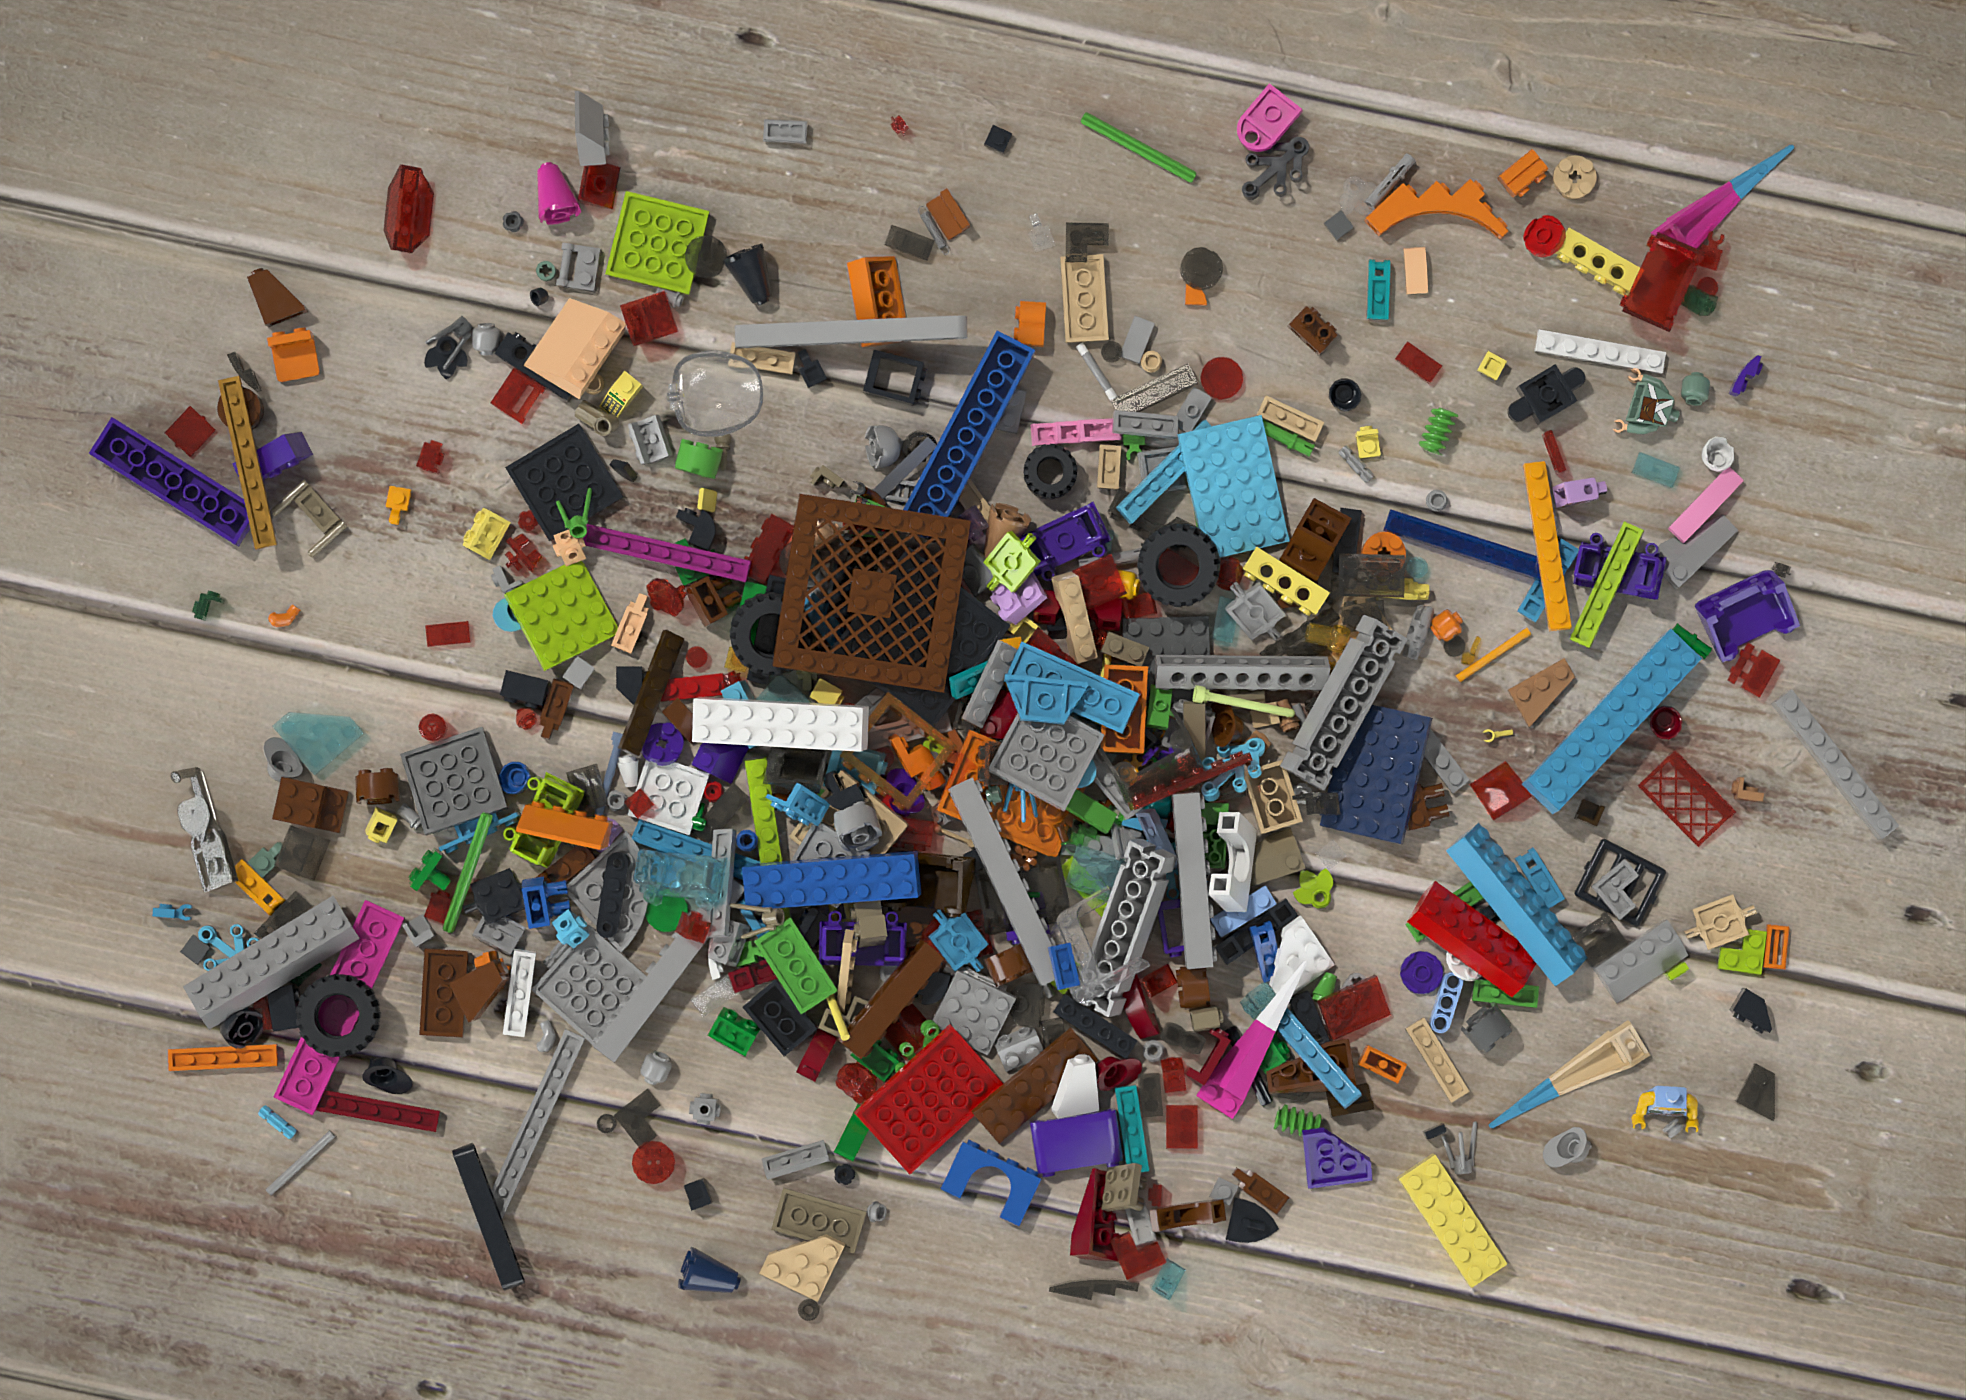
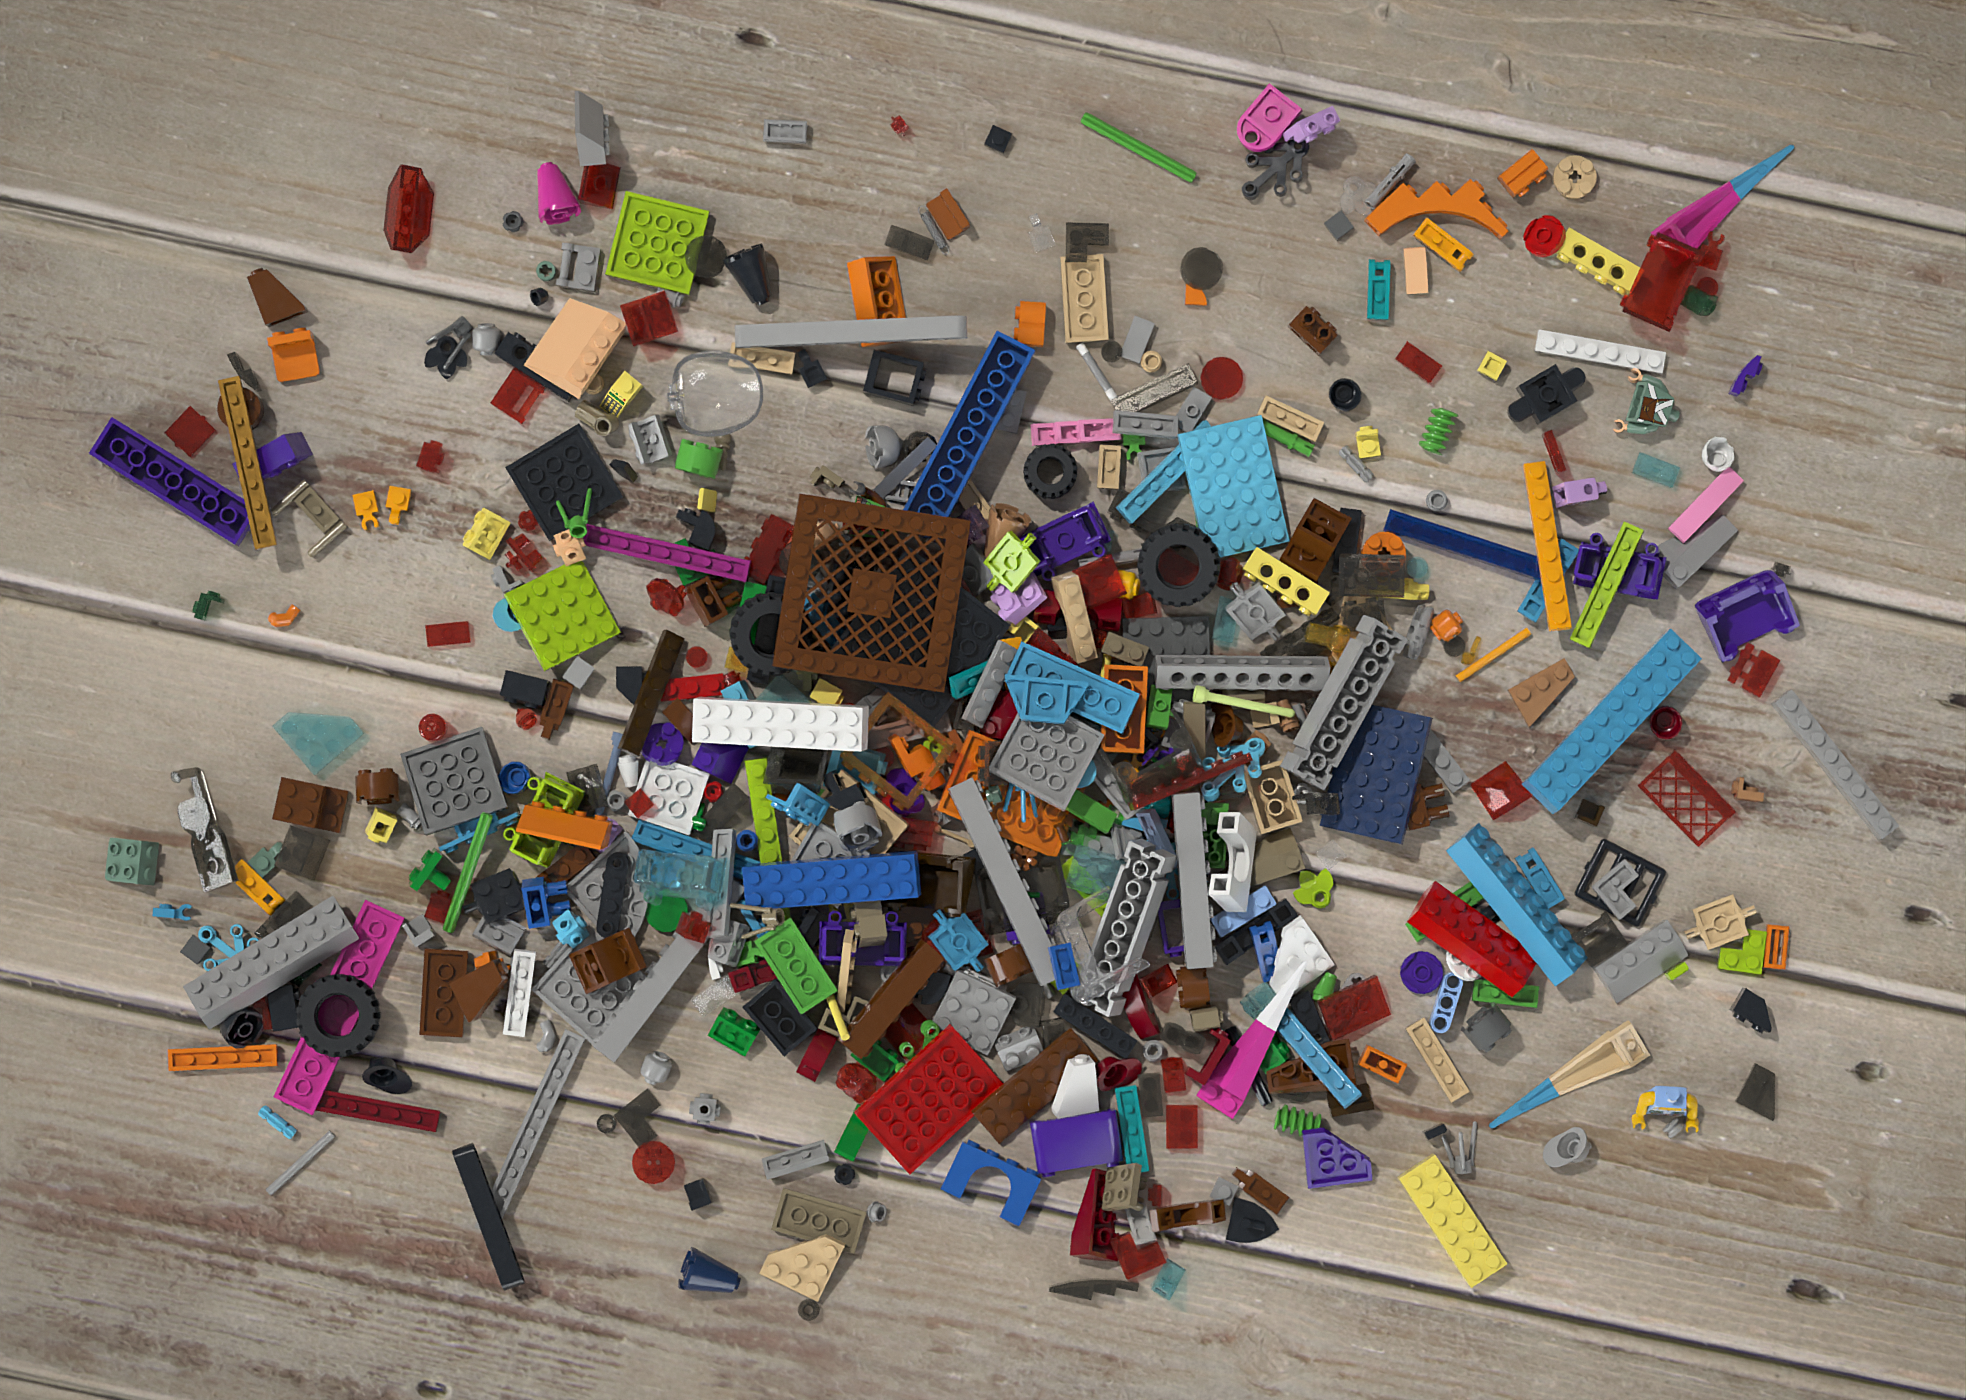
light grey piece [263,737,303,782] -> none
light nougat hinge [611,593,649,654] -> none
light yellow hand [1483,729,1513,742] -> none
green pin [1672,623,1713,659] -> none
sand green head [1681,372,1710,406] -> none
none -> sand green bracket [105,838,159,886]
none -> light orange plate [352,490,379,530]
none -> reddish brown bracket [569,928,647,994]
none -> lavender plate [1282,106,1341,143]
none -> light orange plate [1413,217,1474,272]

